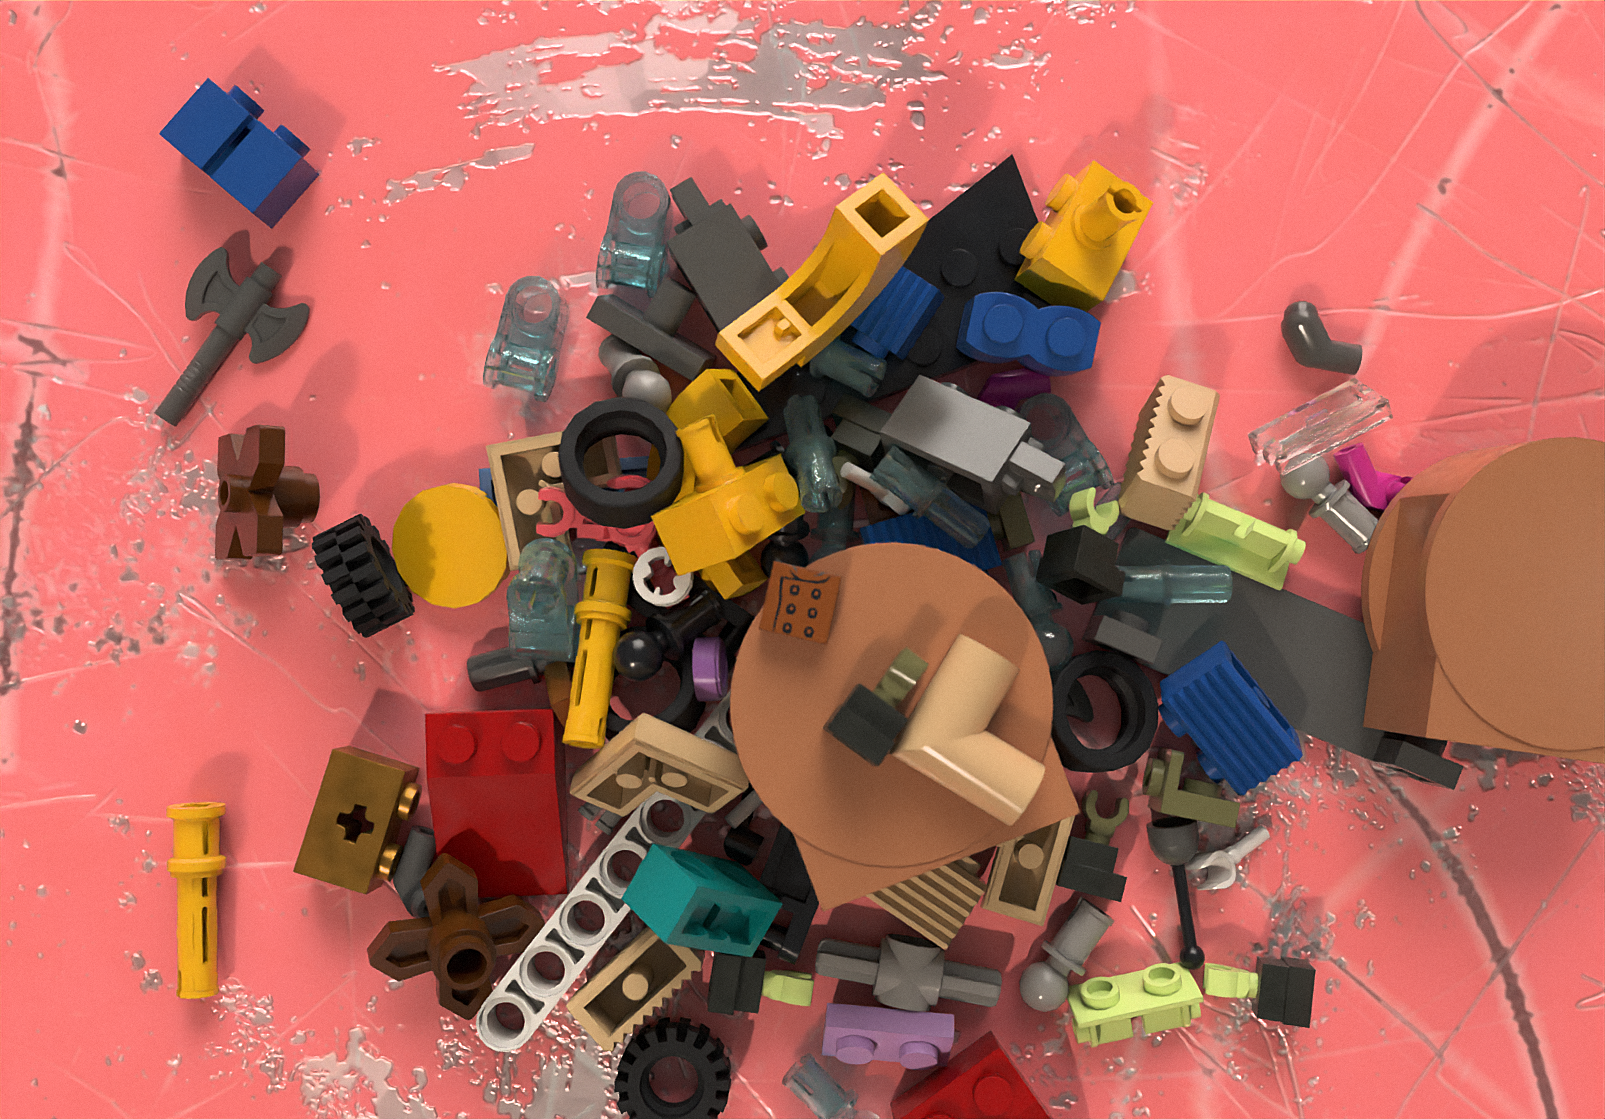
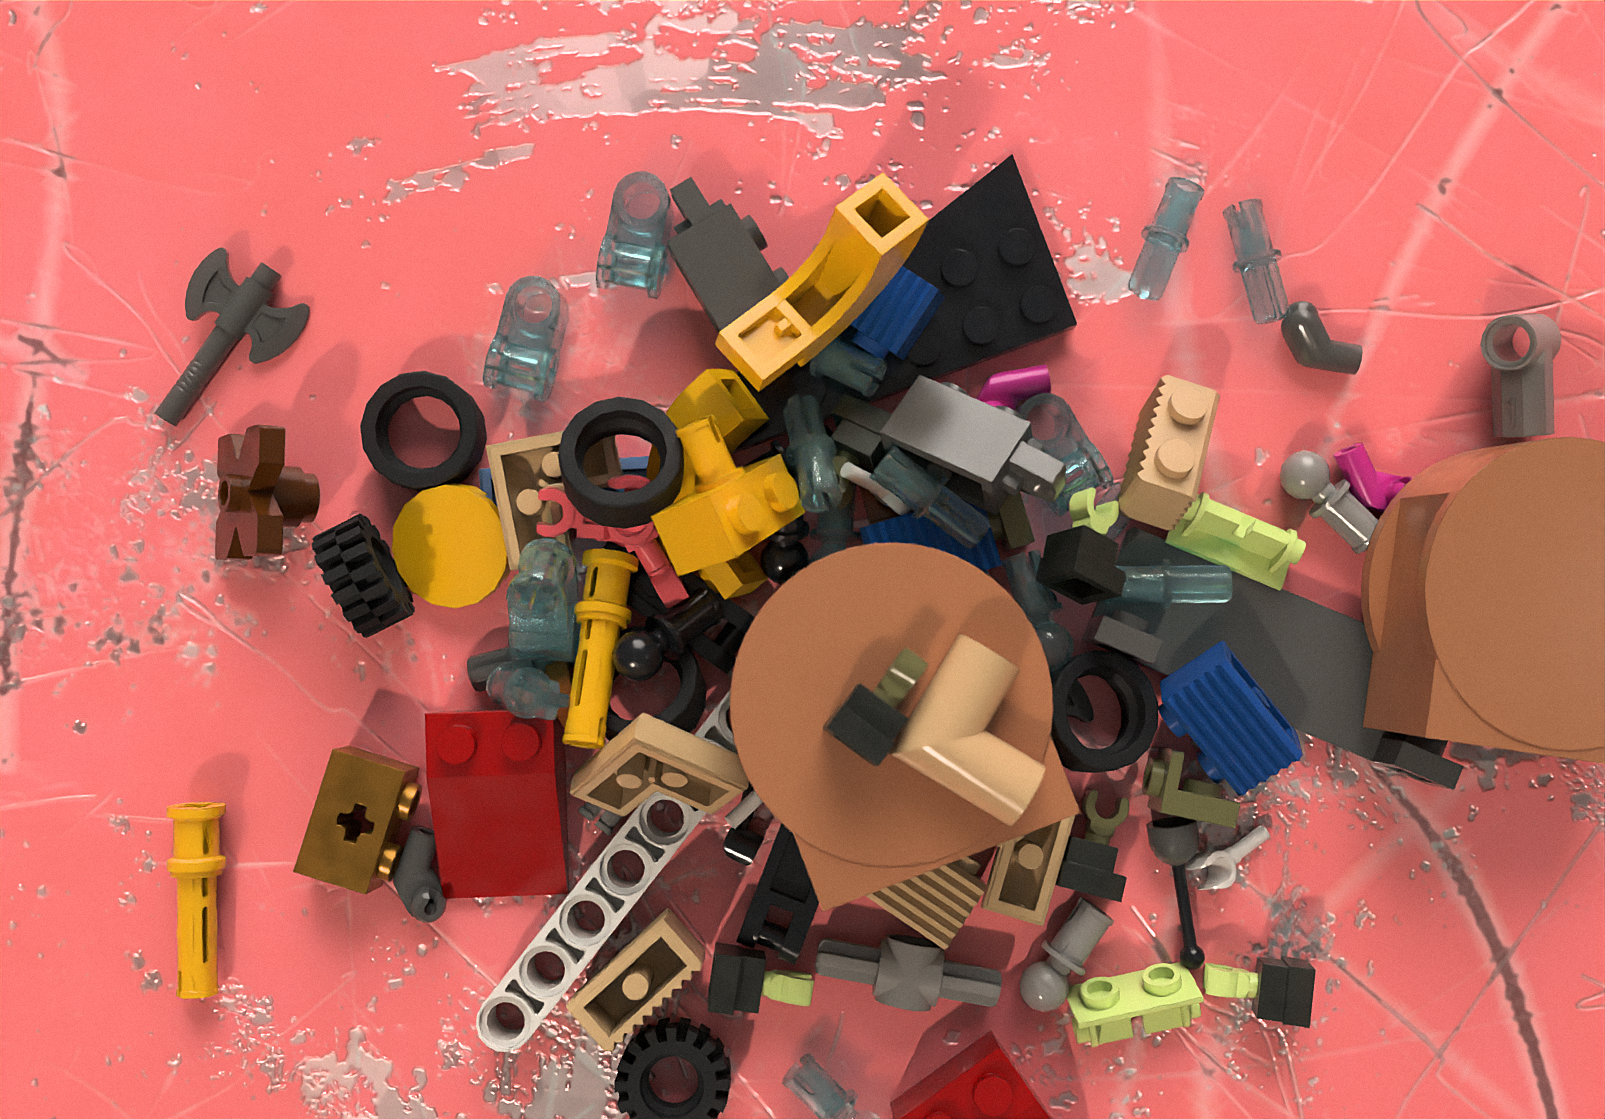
blue piece [159,78,320,229] -> none
reddish brown plant [367,853,545,1020] -> none
dark grey tile [586,276,717,381] -> none
light grey pin [598,334,672,413] -> none
teal brick [621,843,783,957] -> none
white bush [633,547,694,607] -> none
medium lavender tile [692,637,728,702] -> none
dark orange tile [759,561,842,645] -> none
lavender plate [822,1003,954,1070] -> none
blue brick [956,292,1101,377] -> none
yellow brick [1014,160,1154,312] -> none
clear tile [1247,378,1393,475] -> none
none -> black tyre [360,371,487,492]
none -> clear light blue axle [486,665,569,721]
none -> clear light blue axle [1128,177,1205,301]
none -> clear light blue axle [1222,198,1291,324]
none -> light grey piece [1481,313,1561,438]

